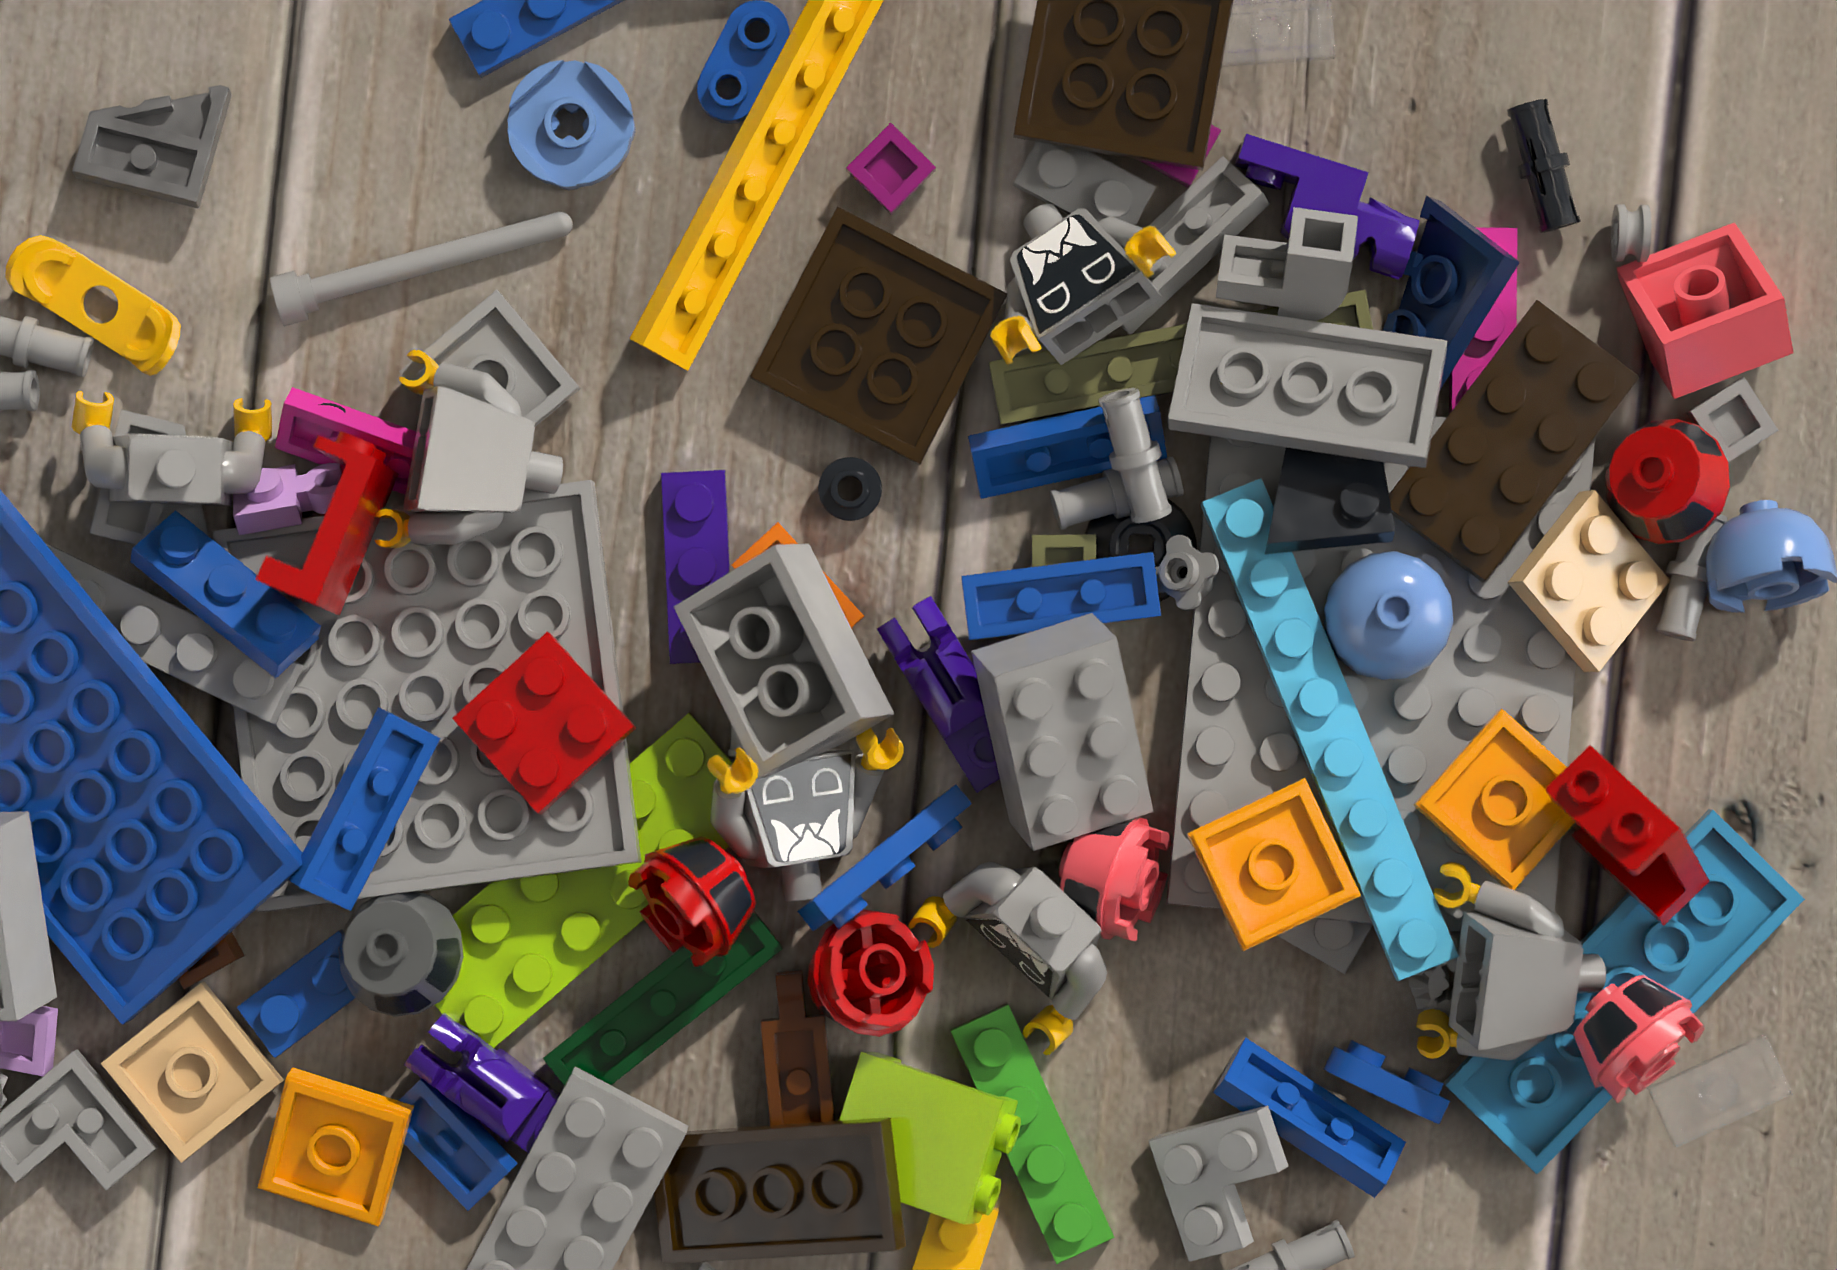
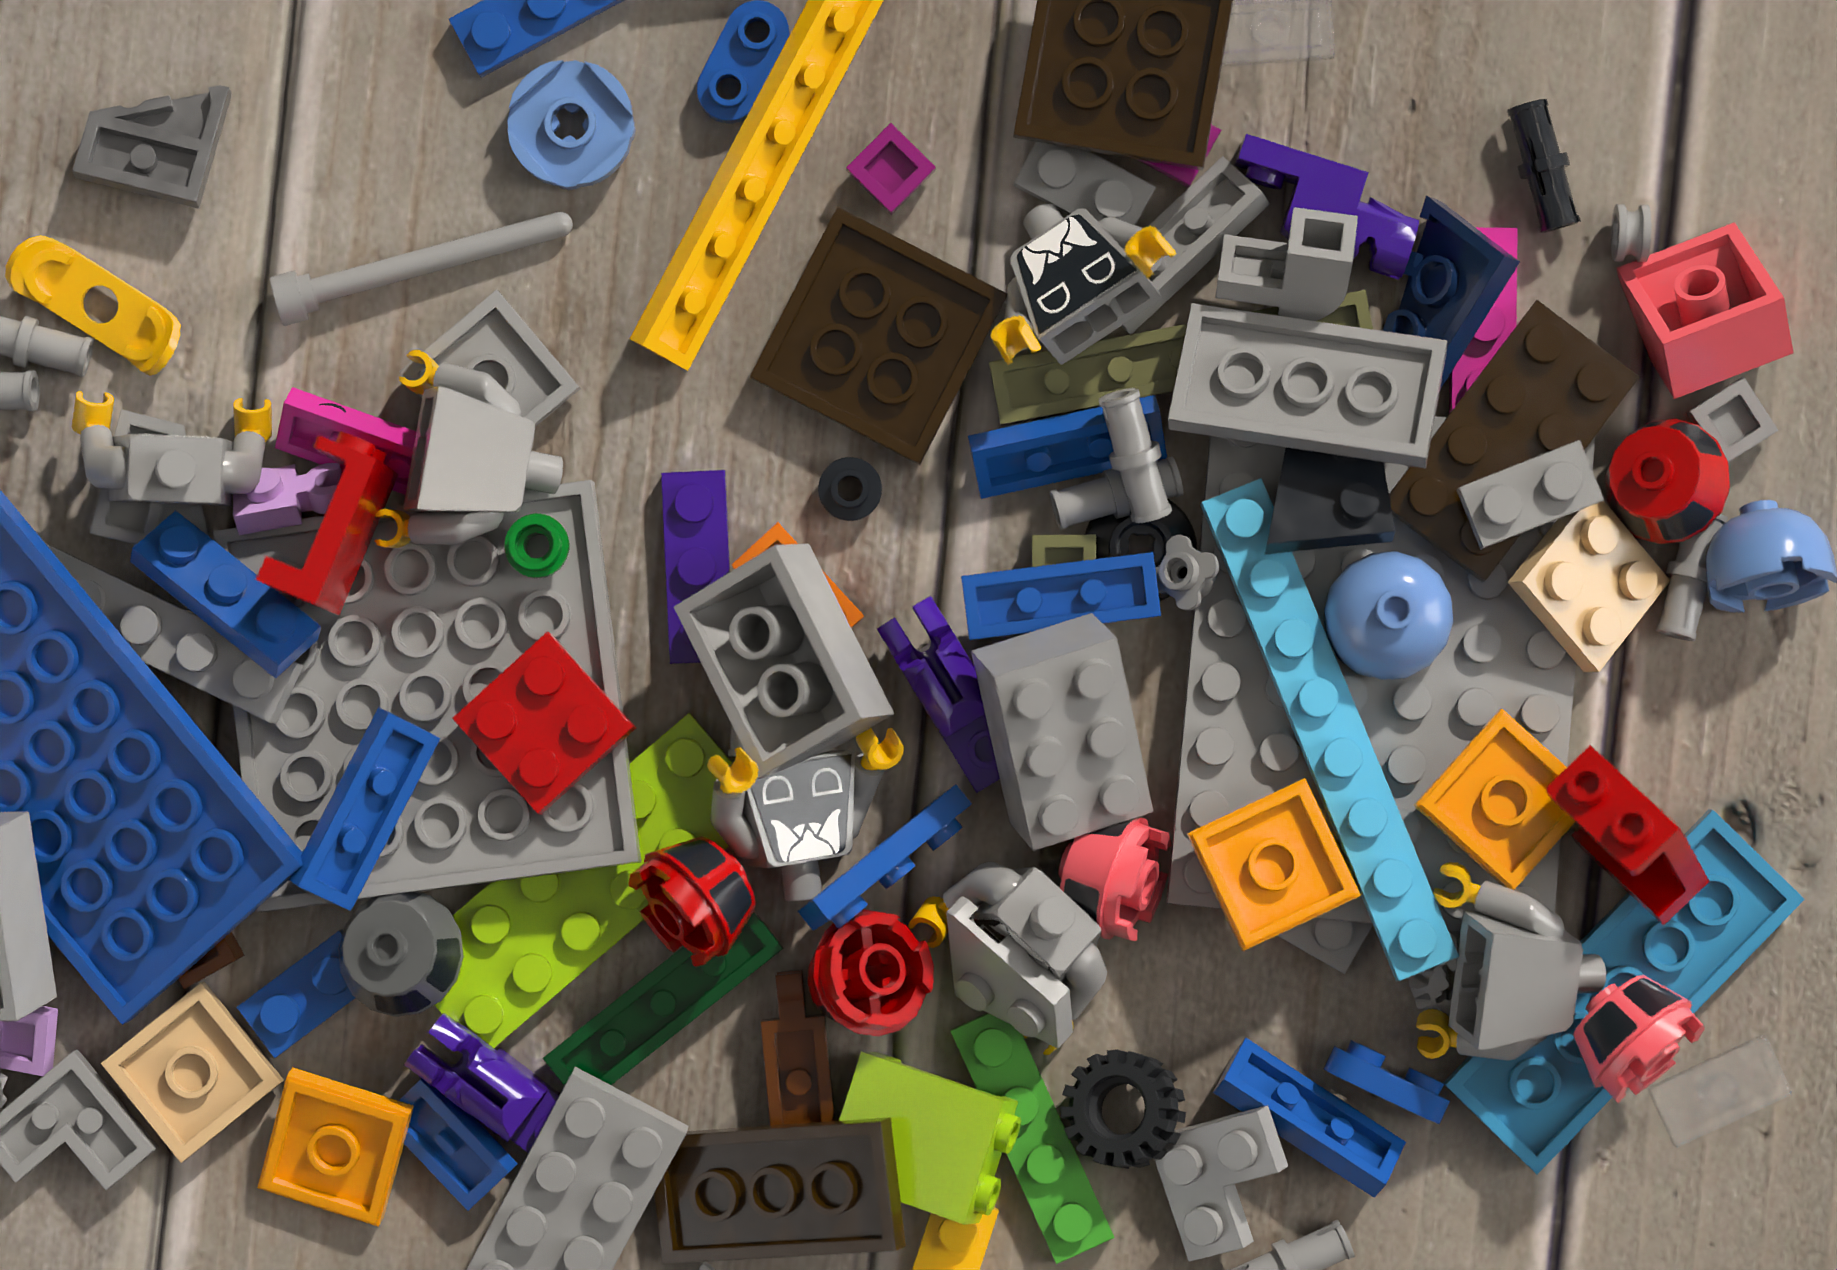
none -> green plate [504,513,570,578]
none -> light grey wing [946,896,1073,1048]
none -> black tyre [1060,1049,1186,1169]
none -> light grey plate [1457,440,1604,550]

